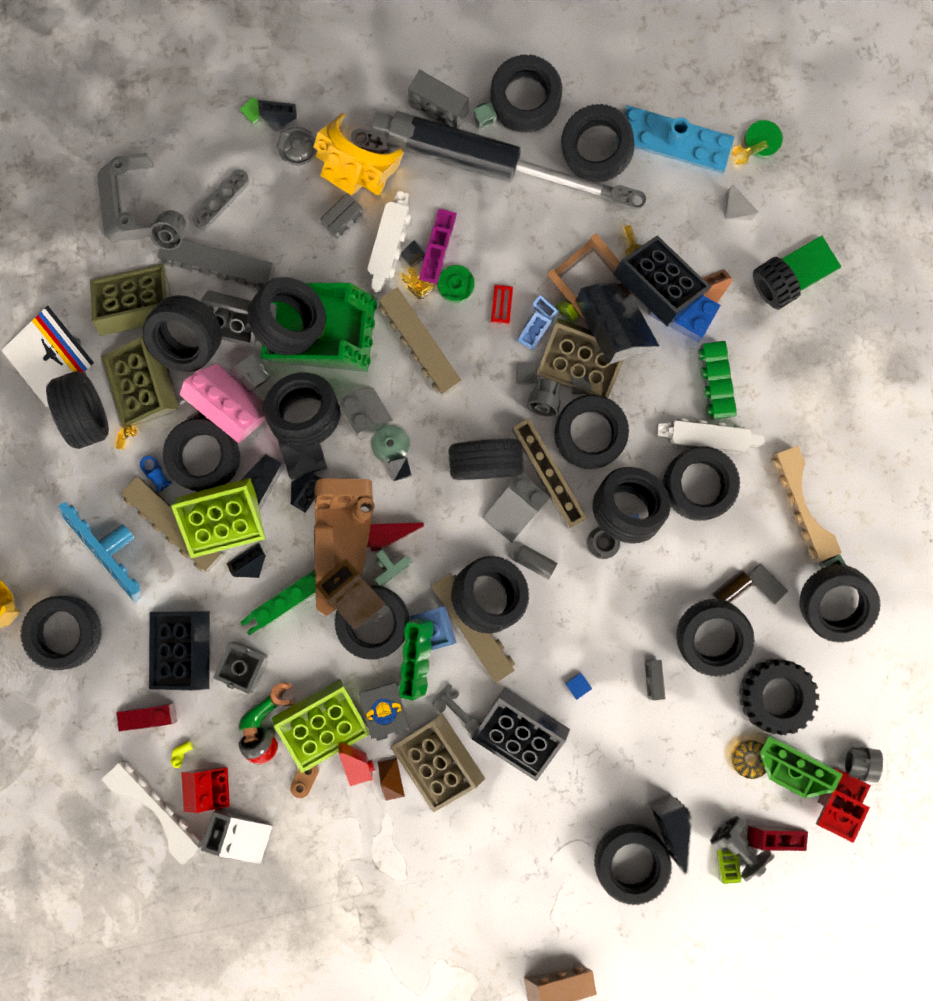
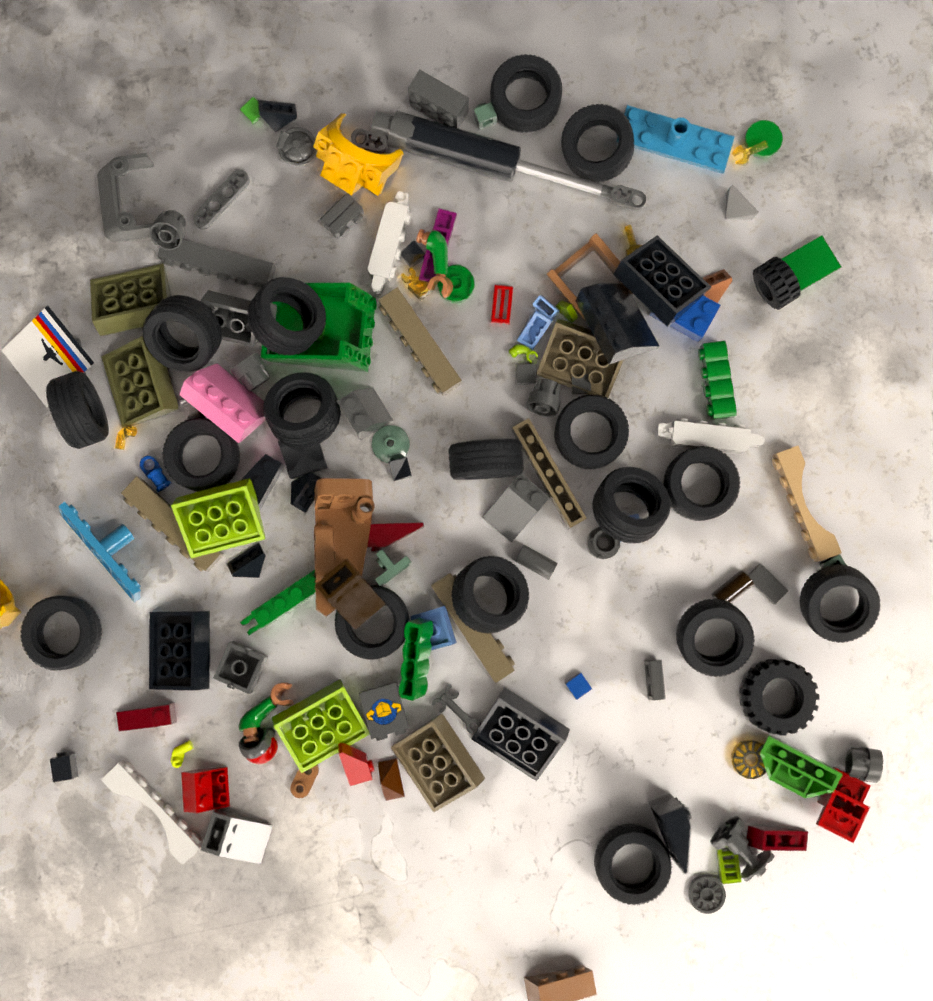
none -> black brick [50,751,78,782]
none -> piece [416,229,453,298]
none -> lime arm [509,344,538,364]
none -> dark grey wheel [688,875,726,914]

